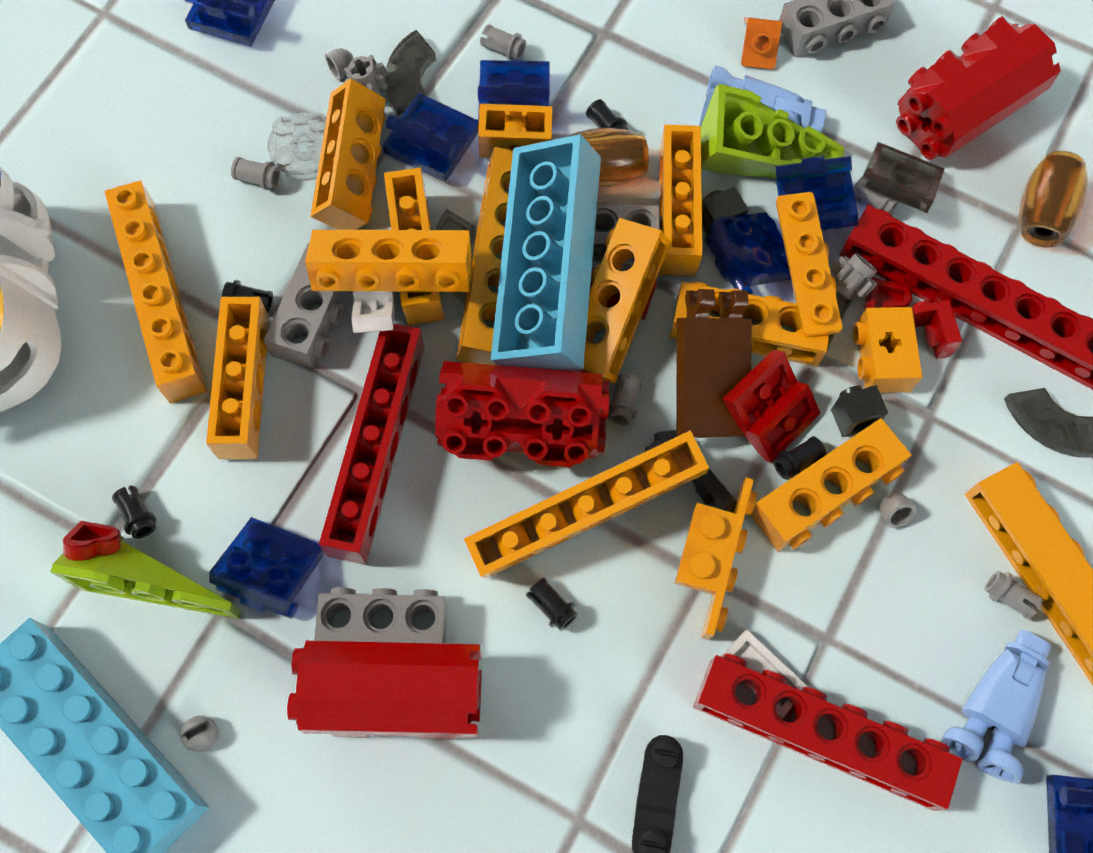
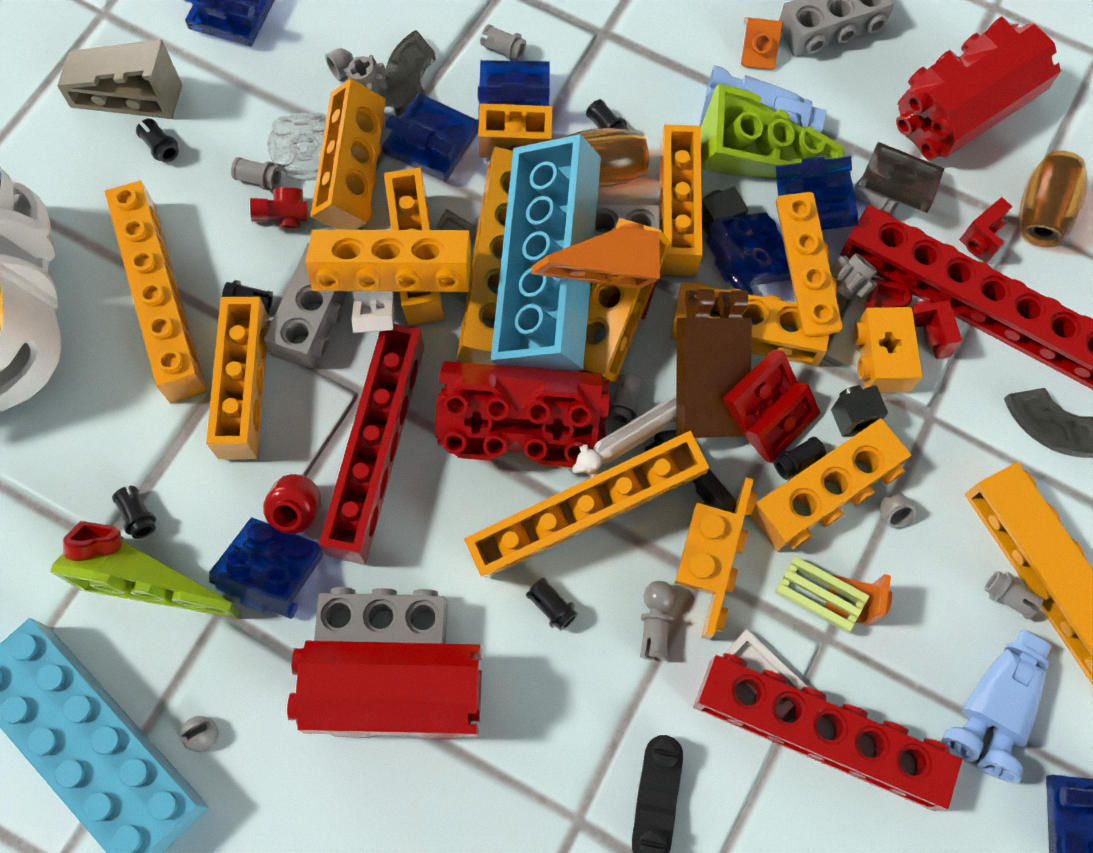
none -> dark tan wedge [57,39,182,119]
none -> black pin [136,118,179,163]
none -> red plate [250,187,308,228]
none -> red head [263,474,321,534]
none -> orange slope [531,223,660,289]
none -> white wheel [572,395,676,478]
none -> light grey pin [640,580,676,661]
none -> yellowish green tile [775,556,869,634]
none -> orange bracket [825,574,892,626]
none -> red bracket [959,197,1013,263]

